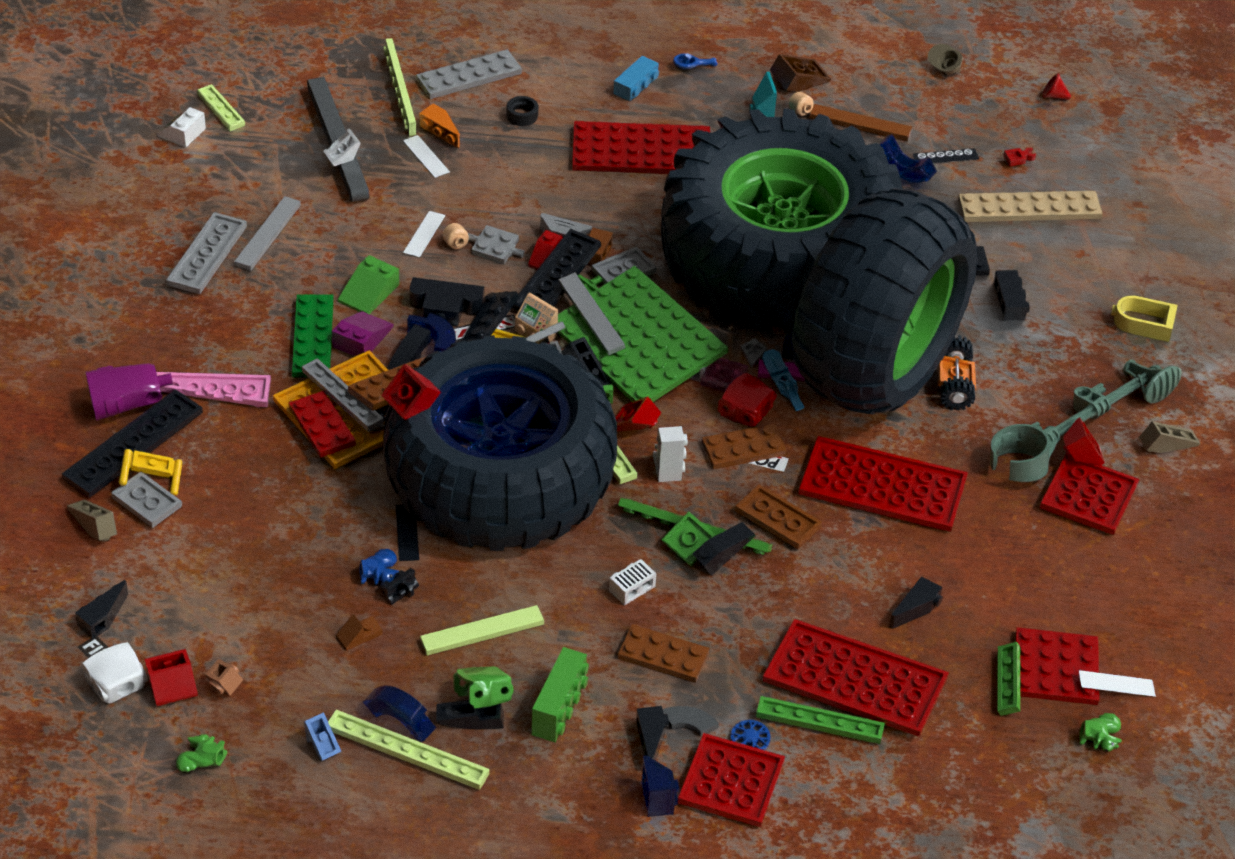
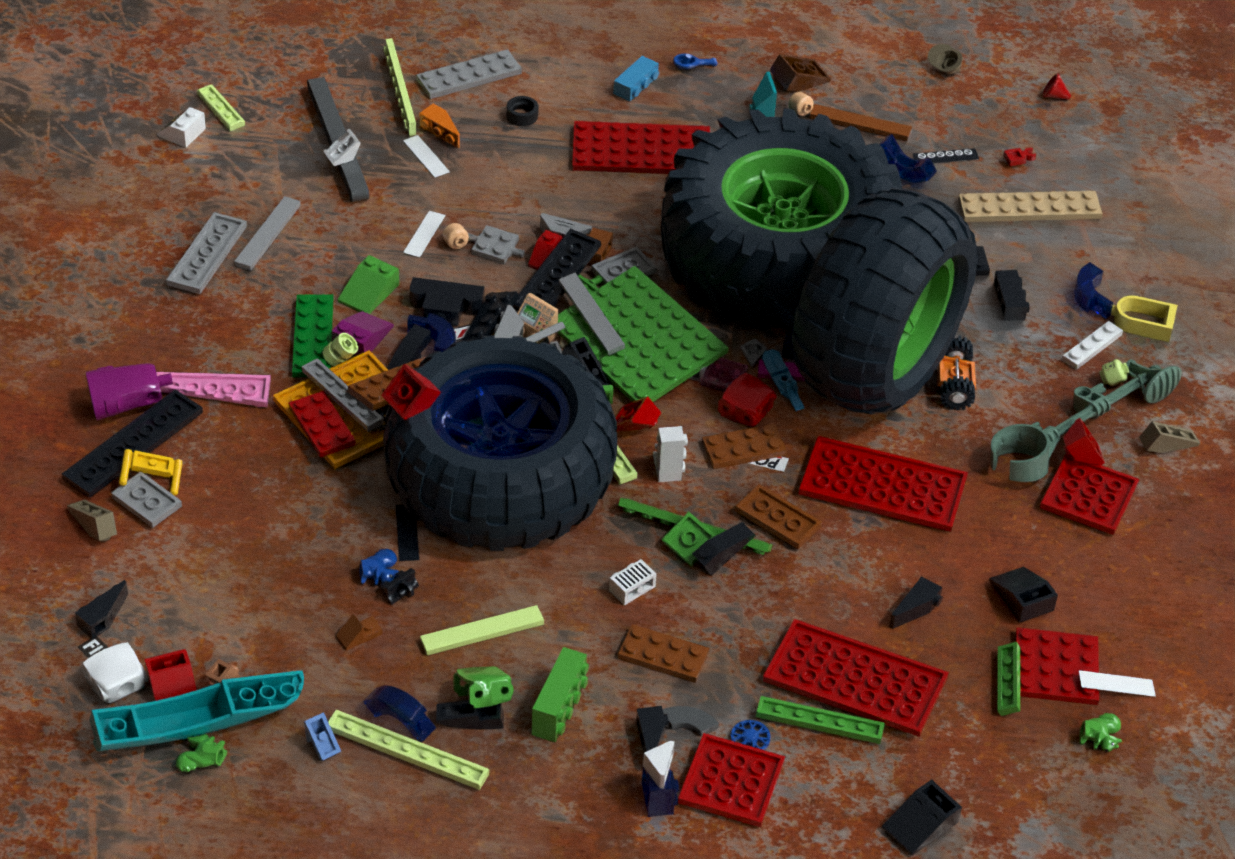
none -> teal slope [89,670,304,752]
none -> yellowish green wheel [323,333,358,366]
none -> light grey slope [494,305,524,338]
none -> white slope [643,741,675,789]
none -> black slope [882,779,962,856]
none -> black slope [989,566,1058,623]
none -> white plate [1062,321,1123,370]
none -> clear blue arch [1074,262,1113,319]
none -> yellowish green head [1100,359,1129,386]

